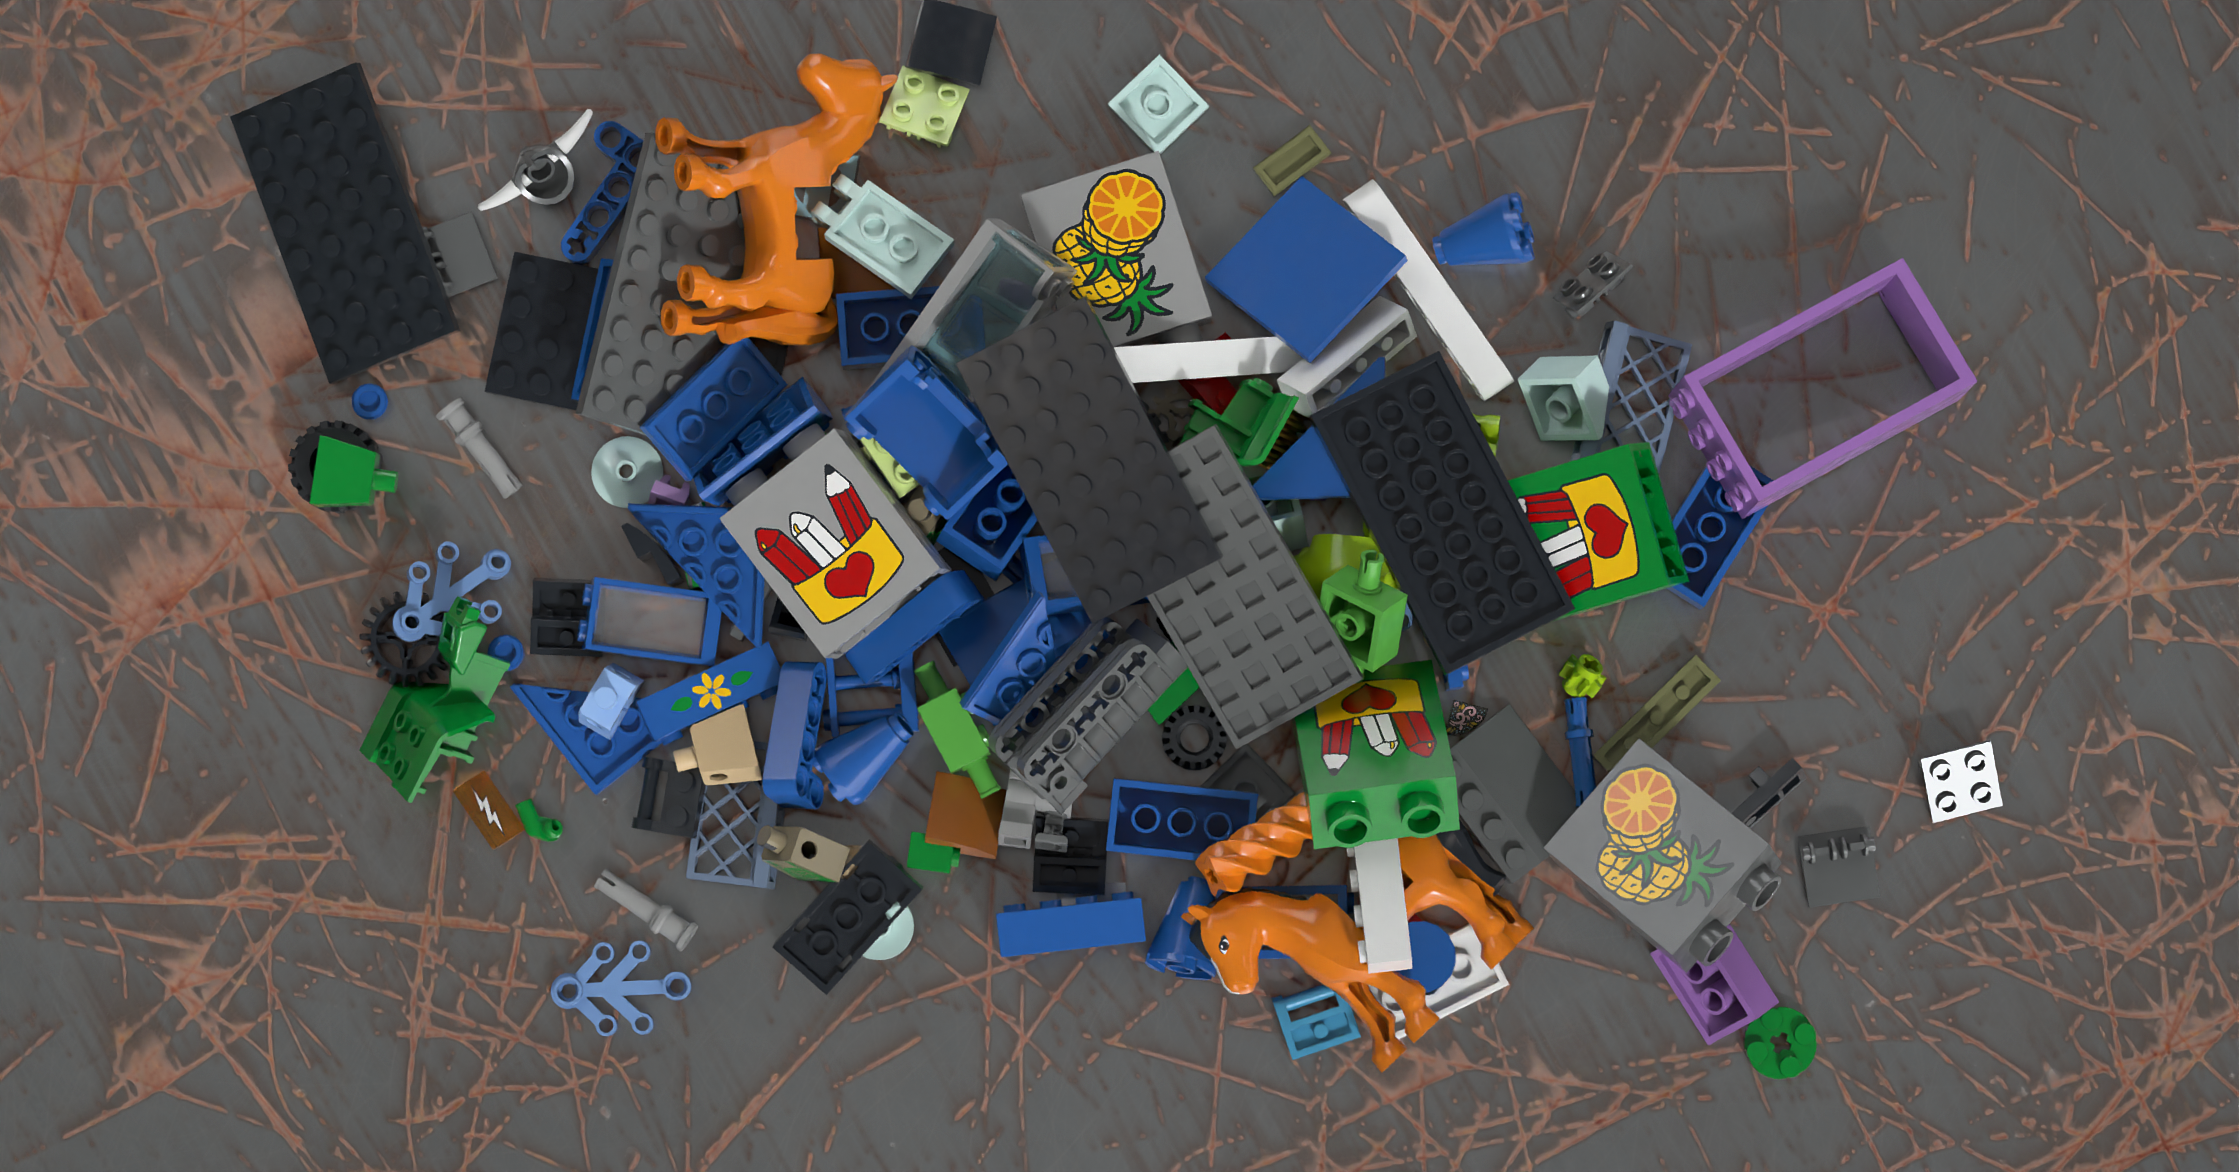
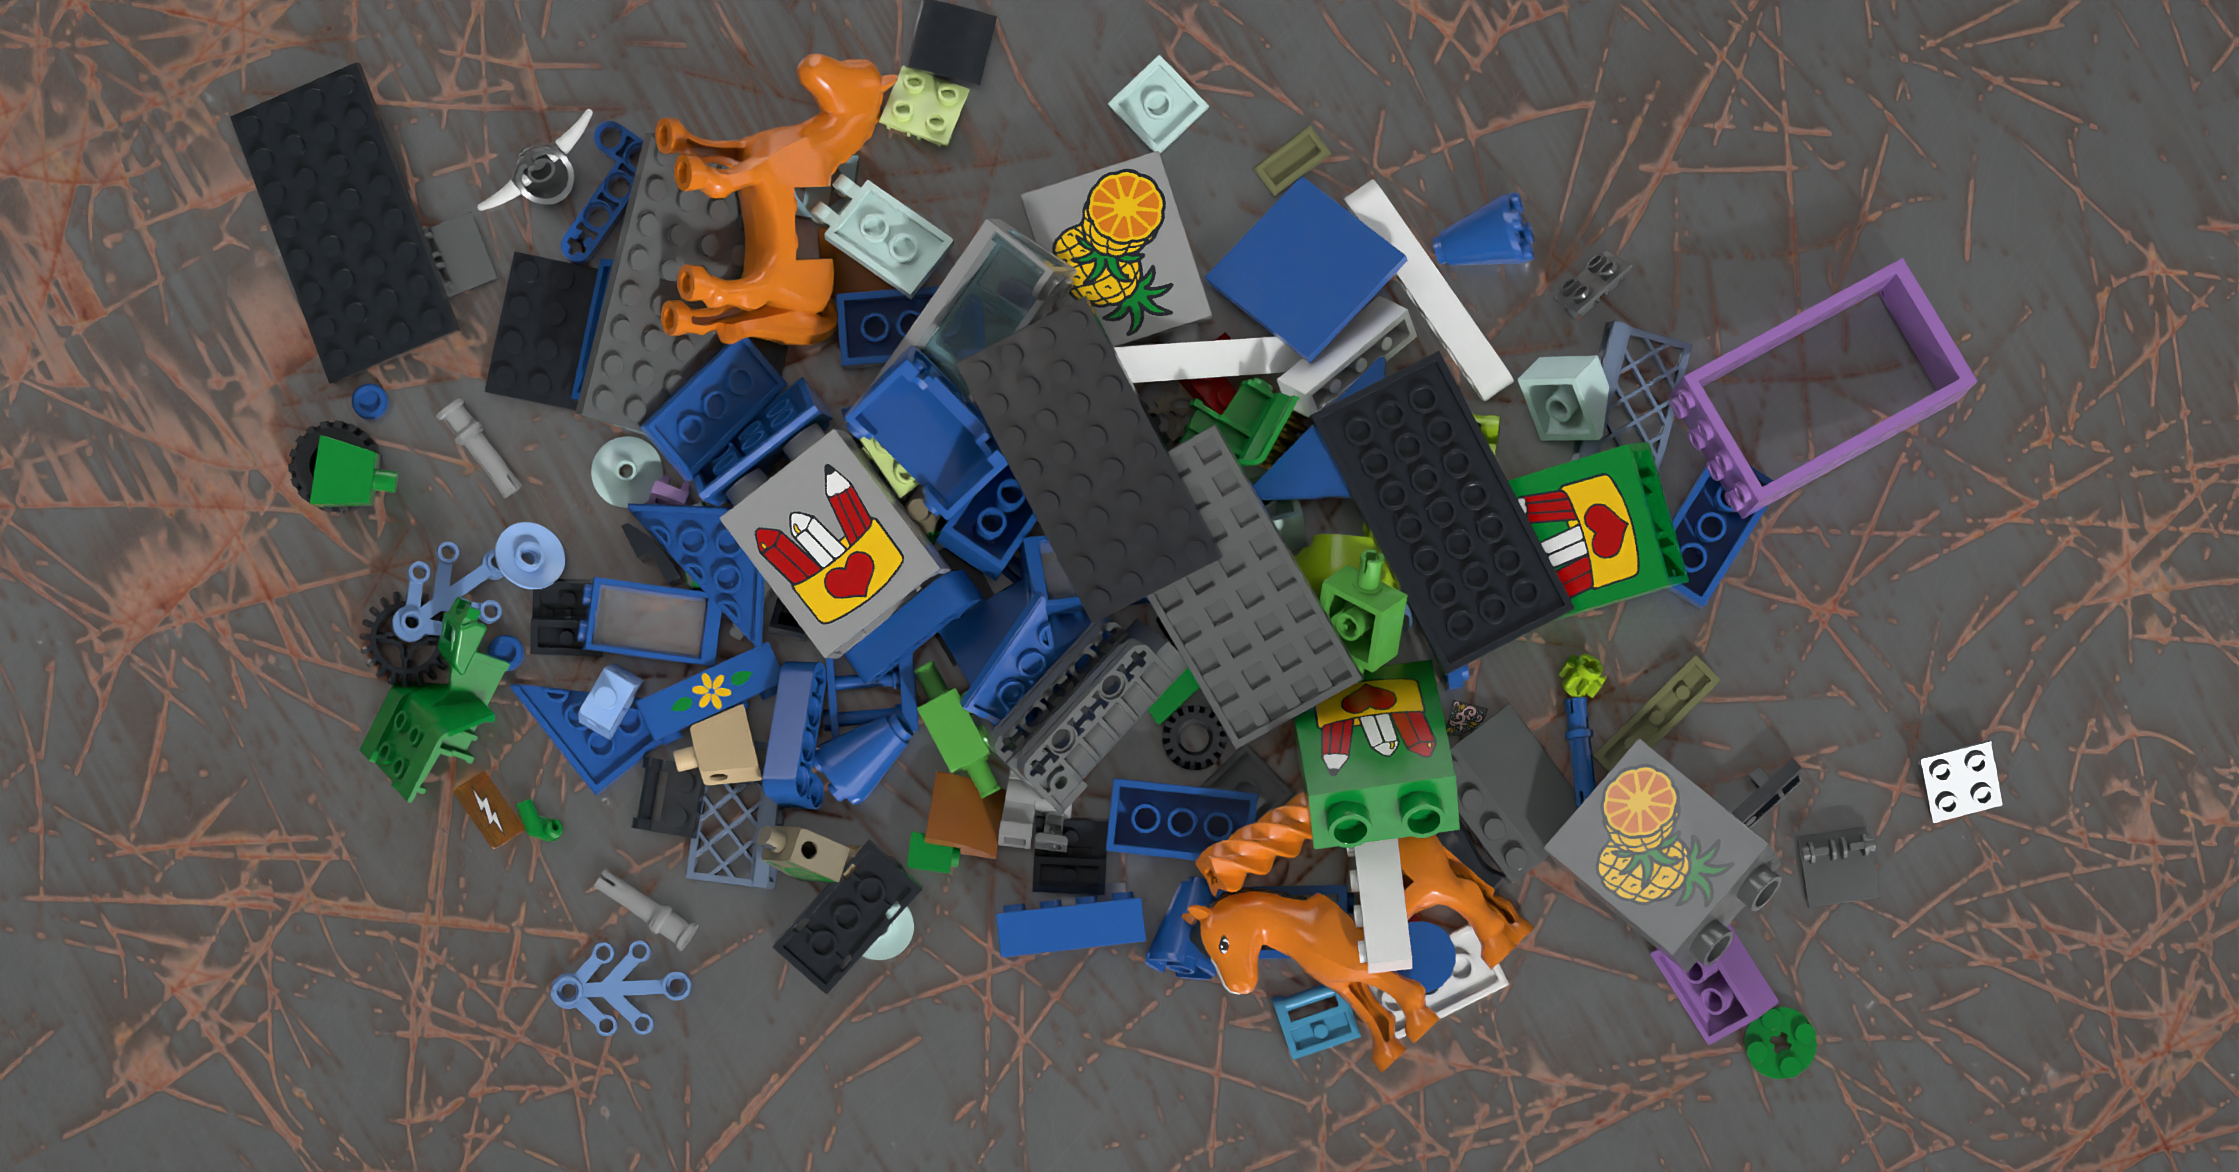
none -> light blue dish [495,522,565,589]

